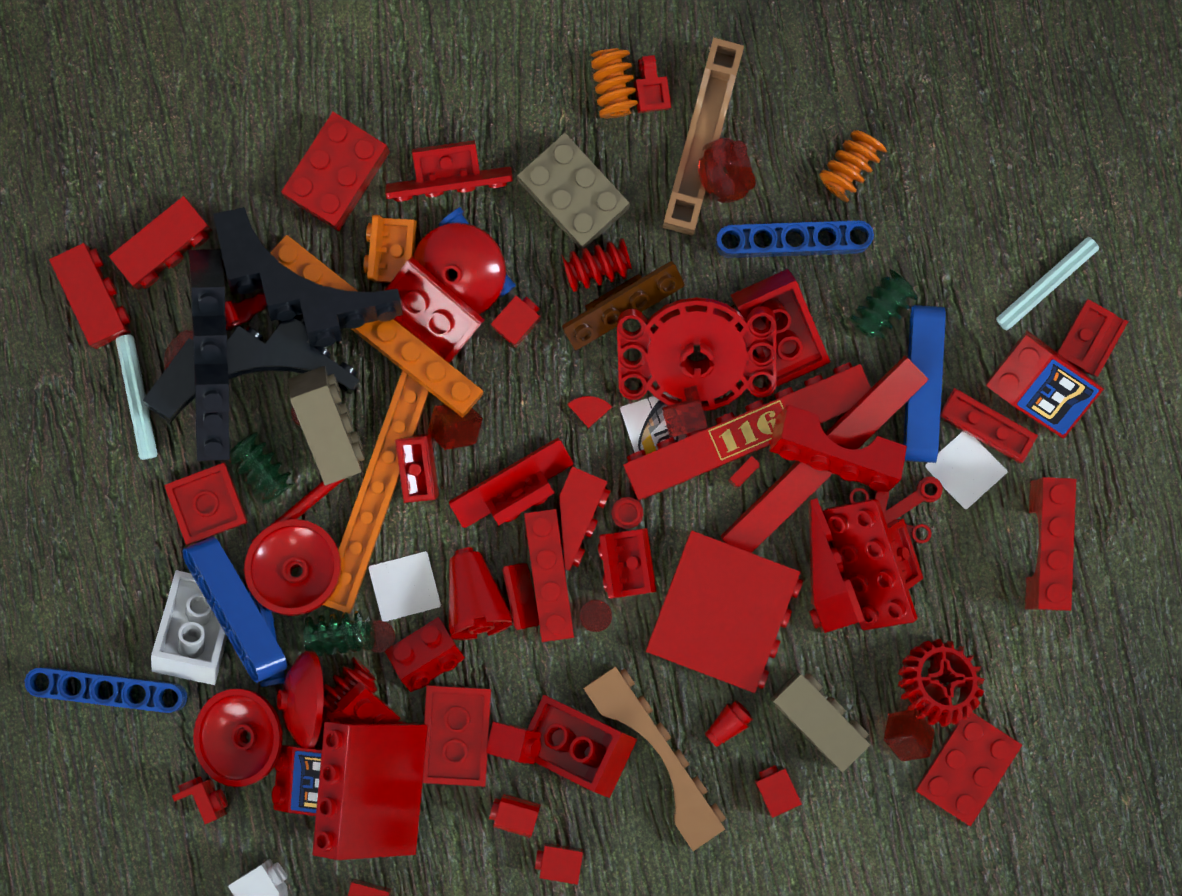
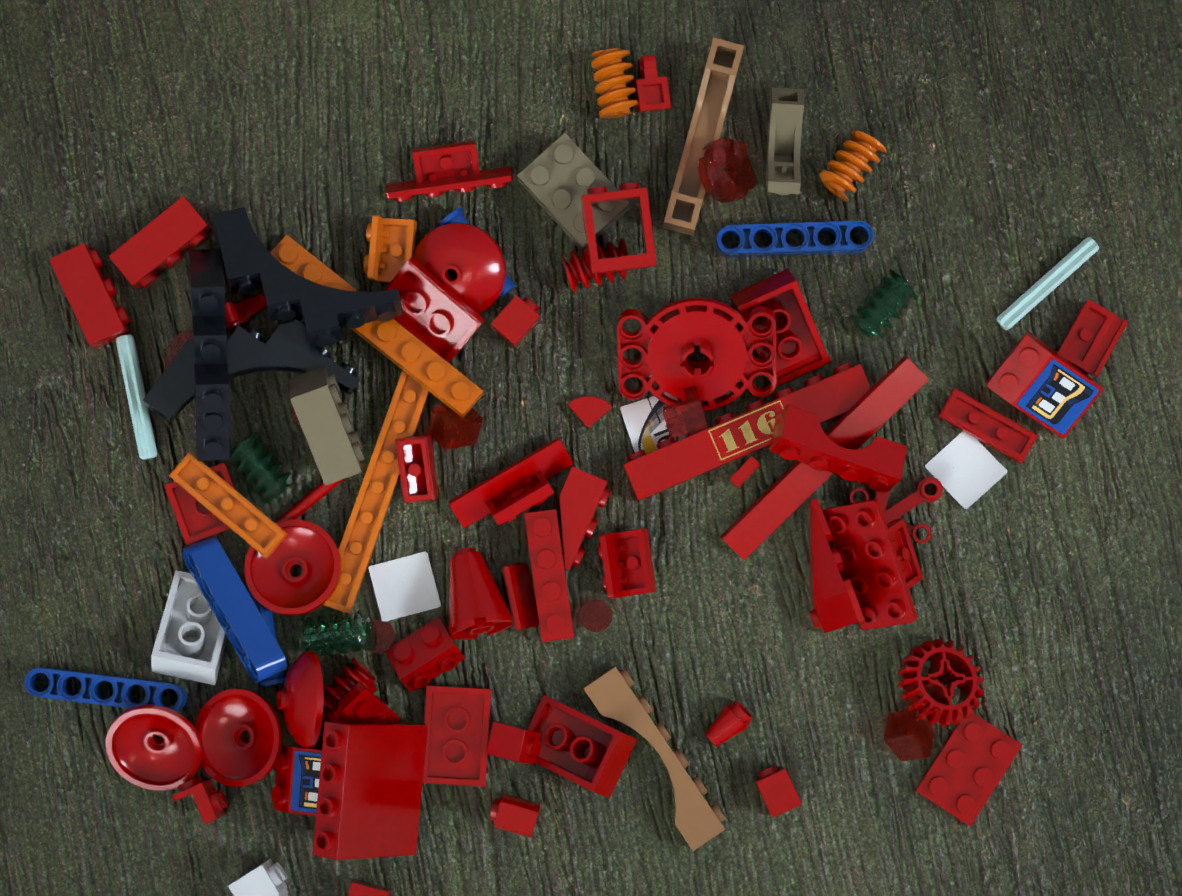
red brick [281,112,390,232] -> none
red brick [534,843,583,885] -> none
reddish brown bracket [562,261,685,350] -> none
red plate [611,497,644,529] -> none
red panel [645,530,803,693] -> none
dark tan brick [769,672,870,773] -> none
blue beam [903,305,946,463] -> none
red arch [1025,477,1076,611] -> none
none -> red dish [105,705,203,791]
none -> orange tile [168,451,288,559]
none -> red window [581,183,657,275]
none -> dark tan arch [766,87,804,195]

